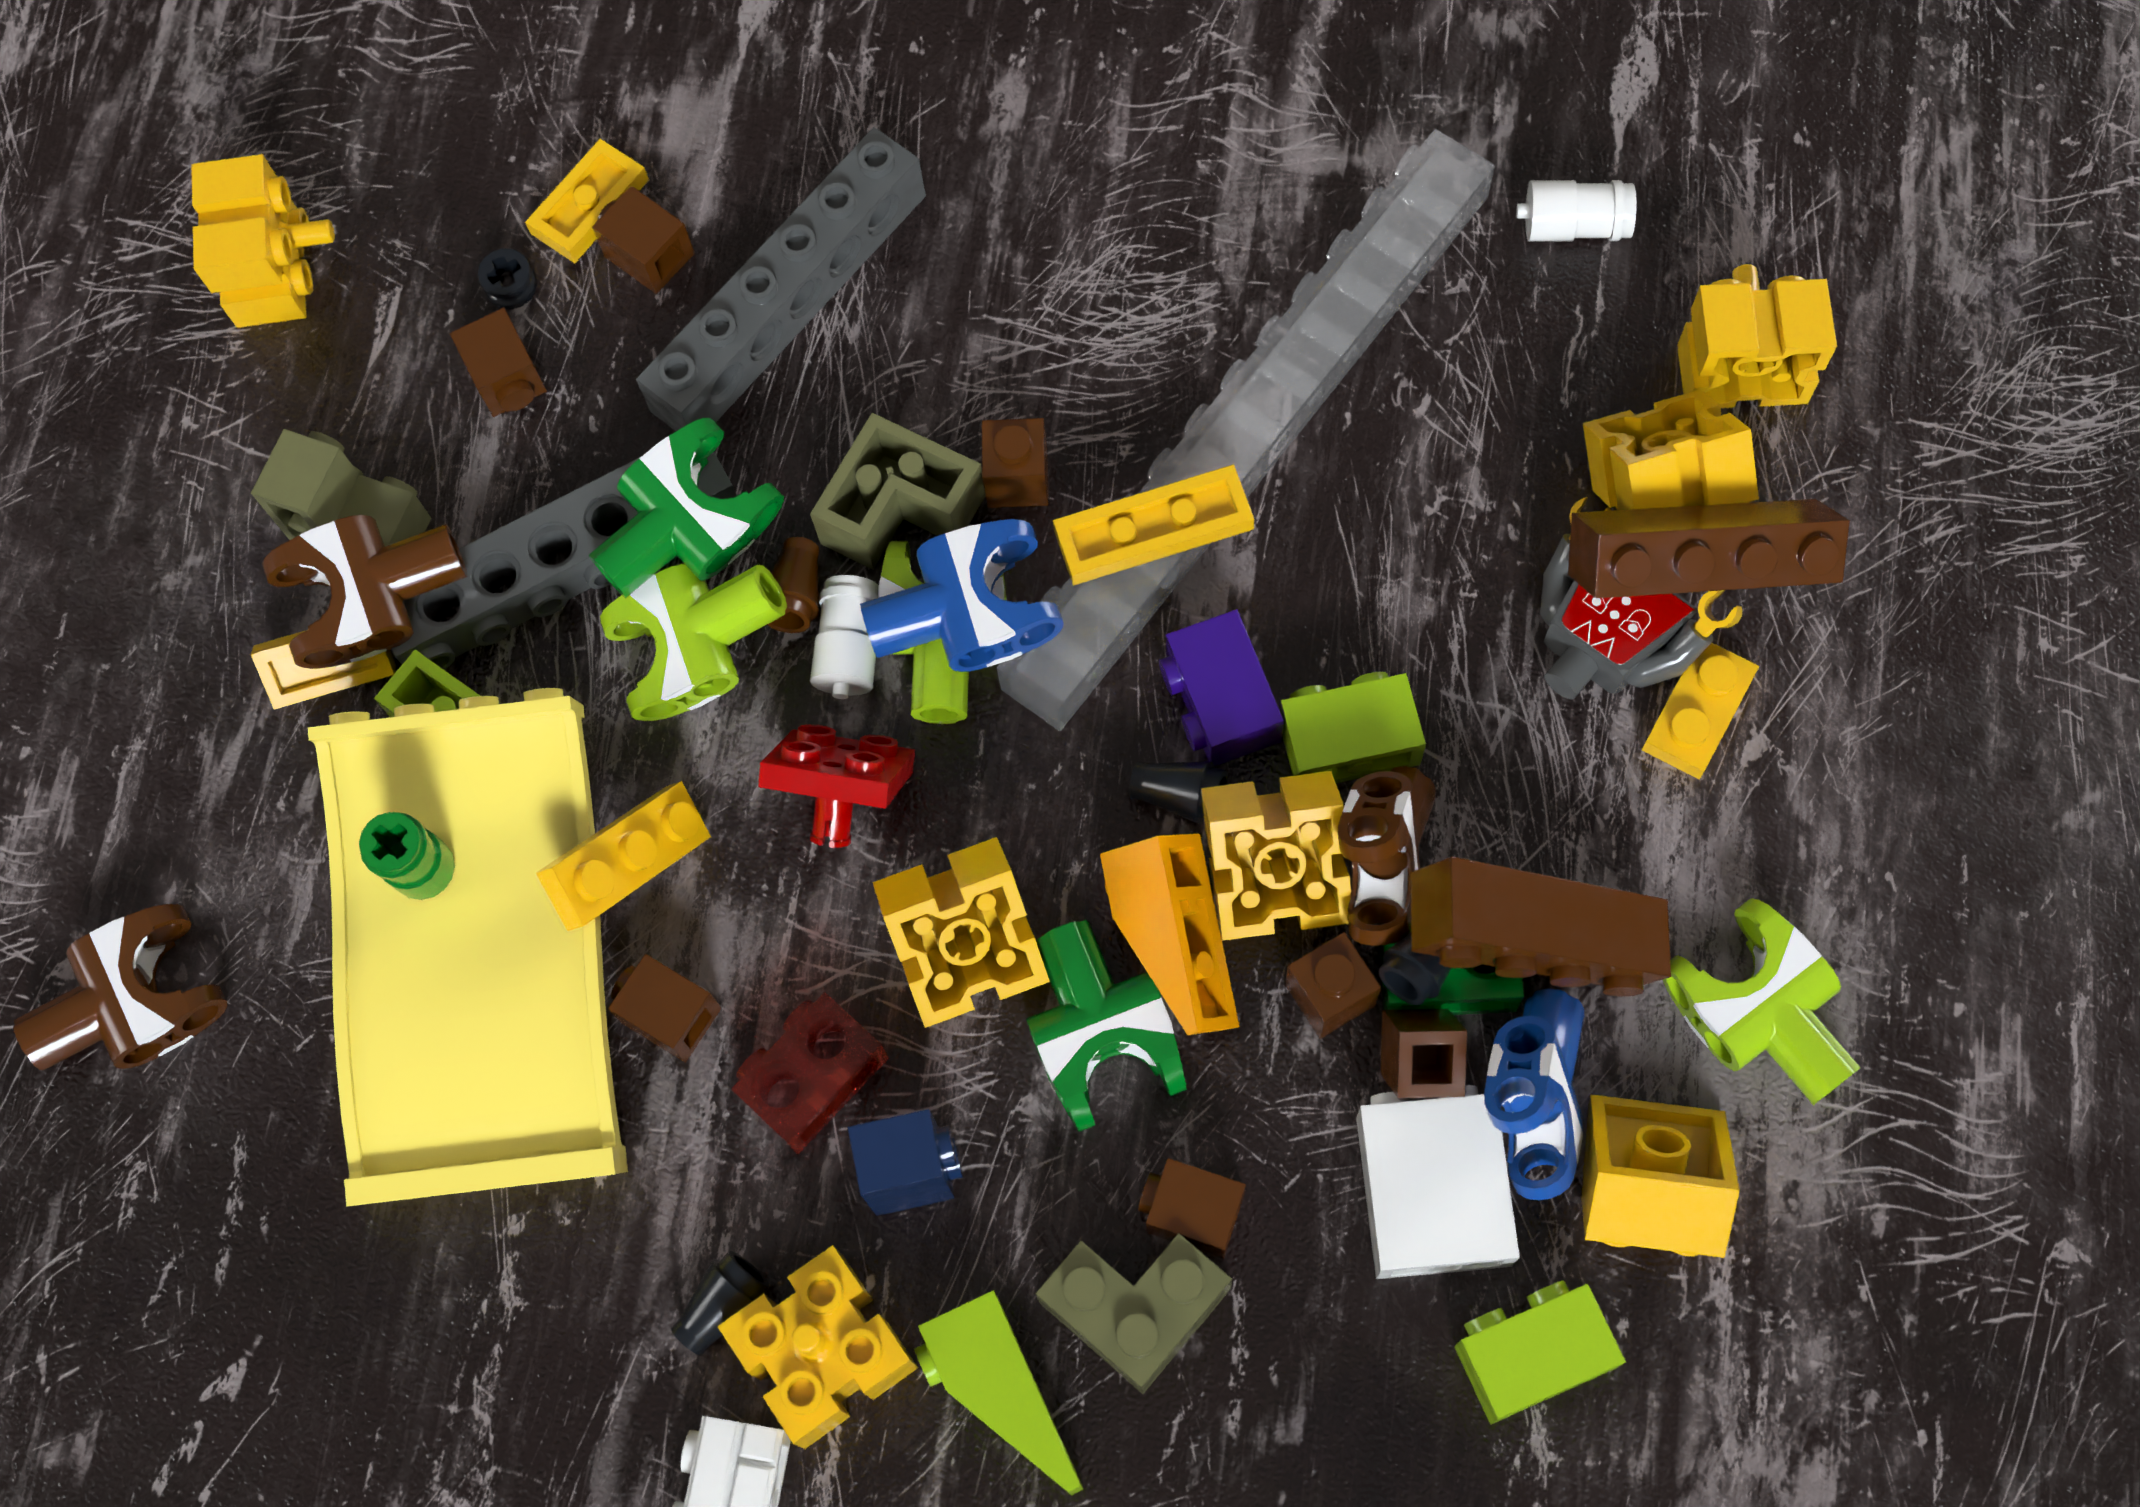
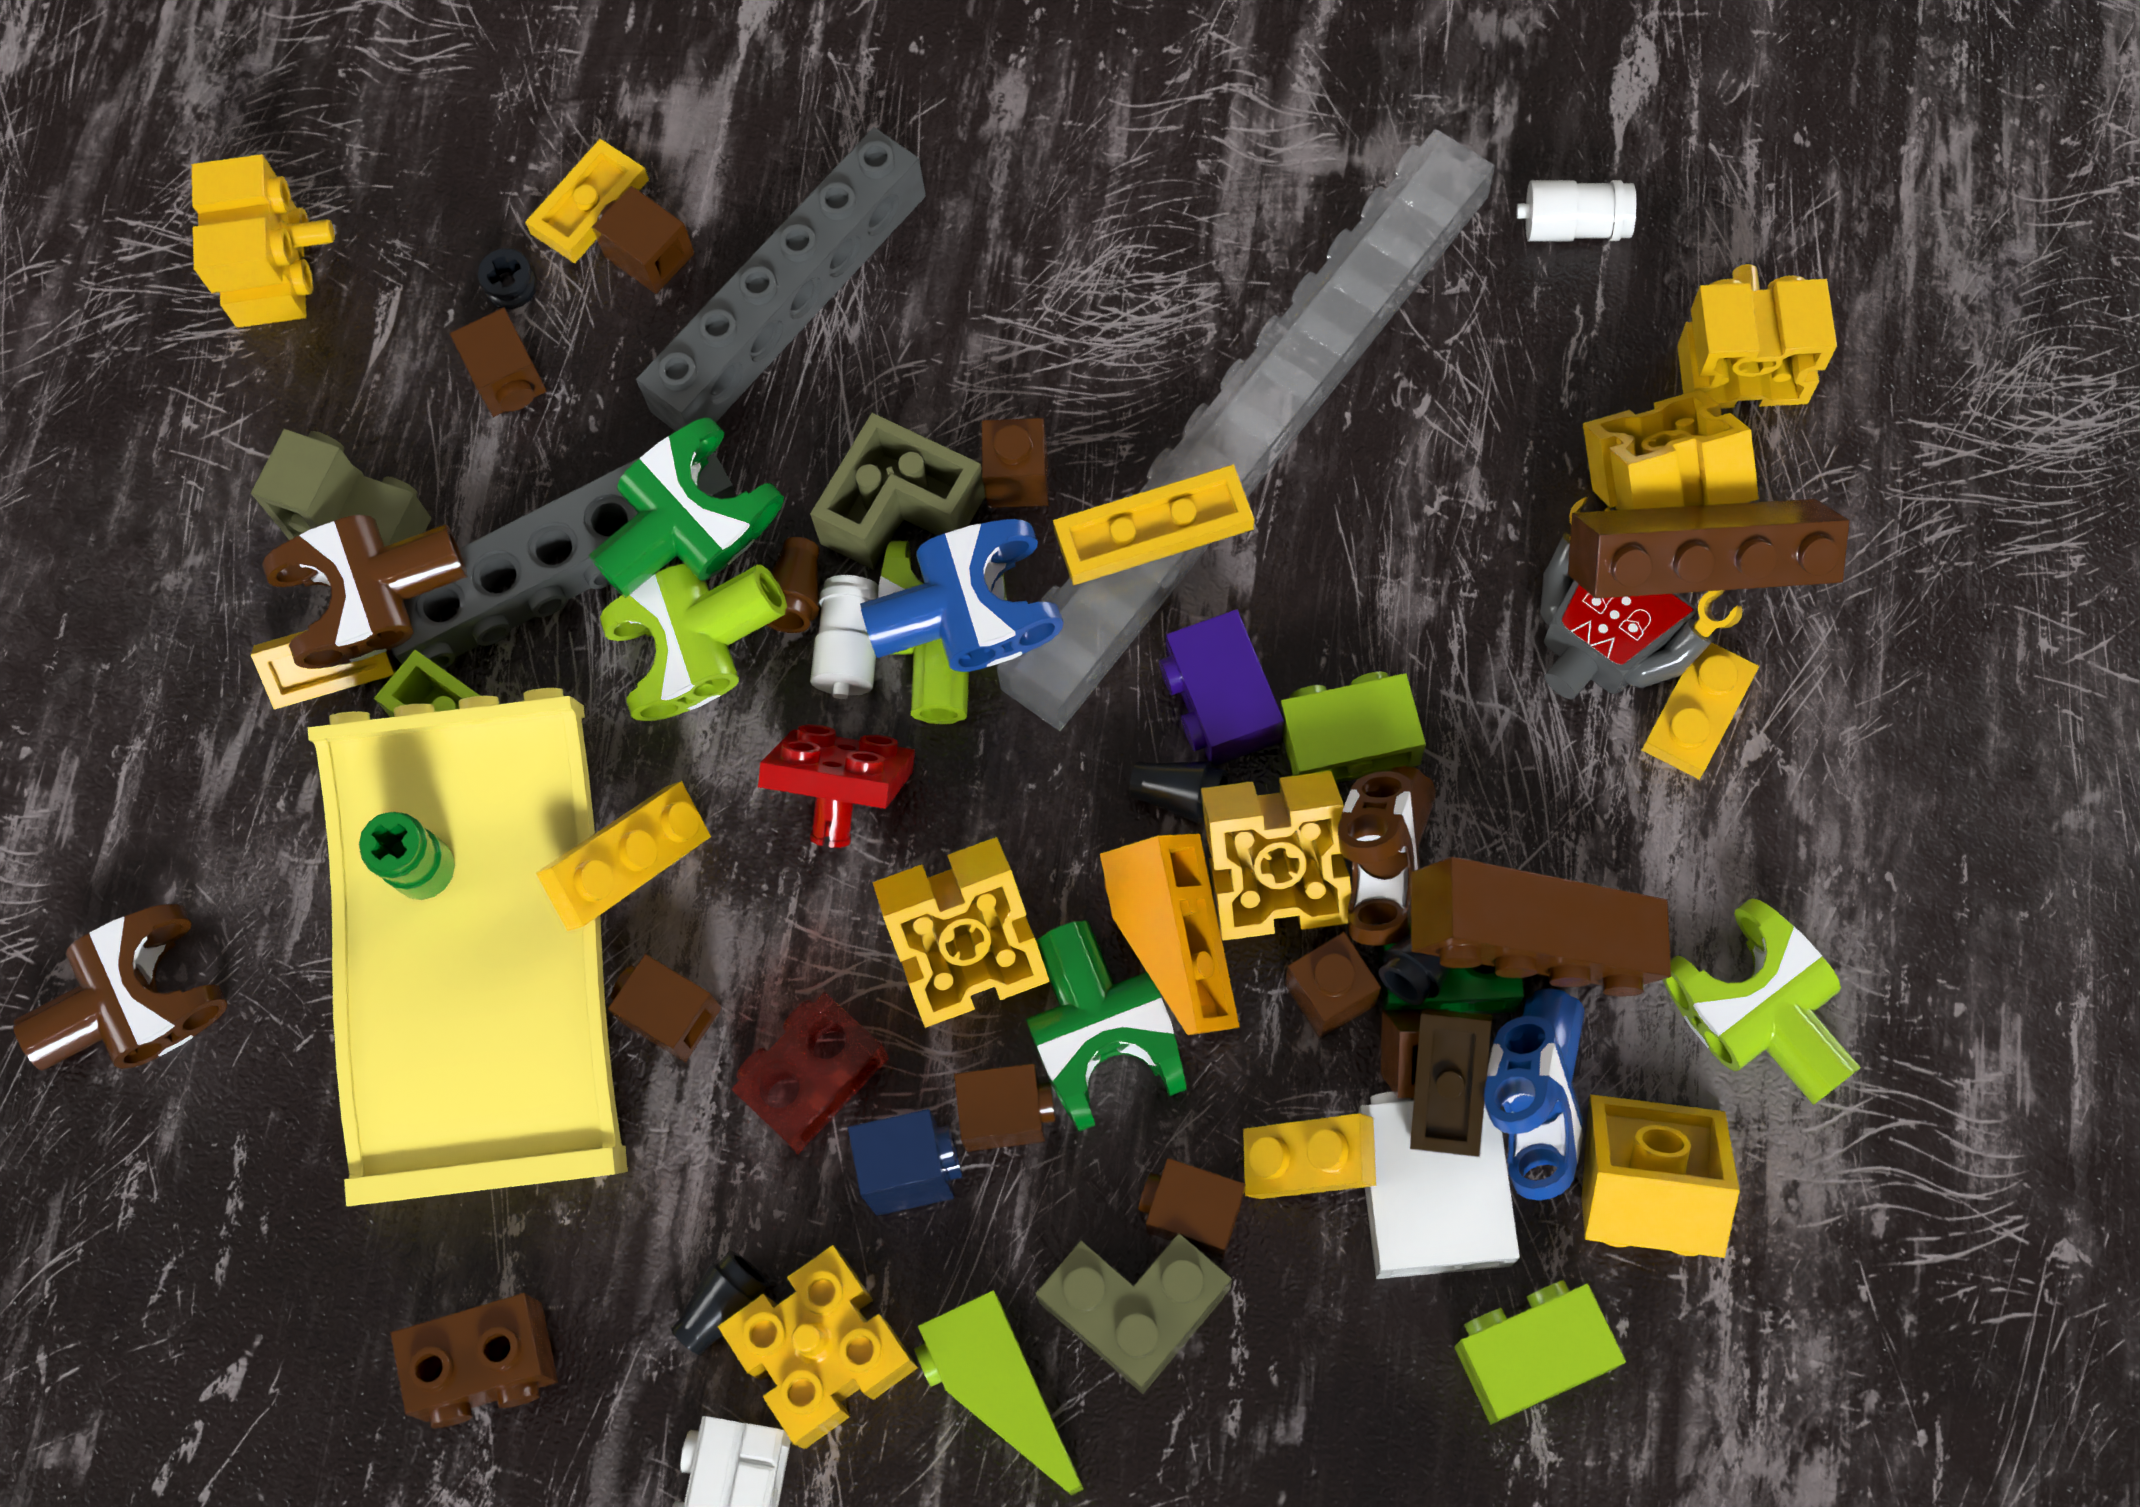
none -> reddish brown brick [390,1293,558,1428]
none -> reddish brown brick [954,1064,1056,1152]
none -> yellow plate [1243,1113,1376,1199]
none -> dark brown plate [1410,1008,1492,1157]

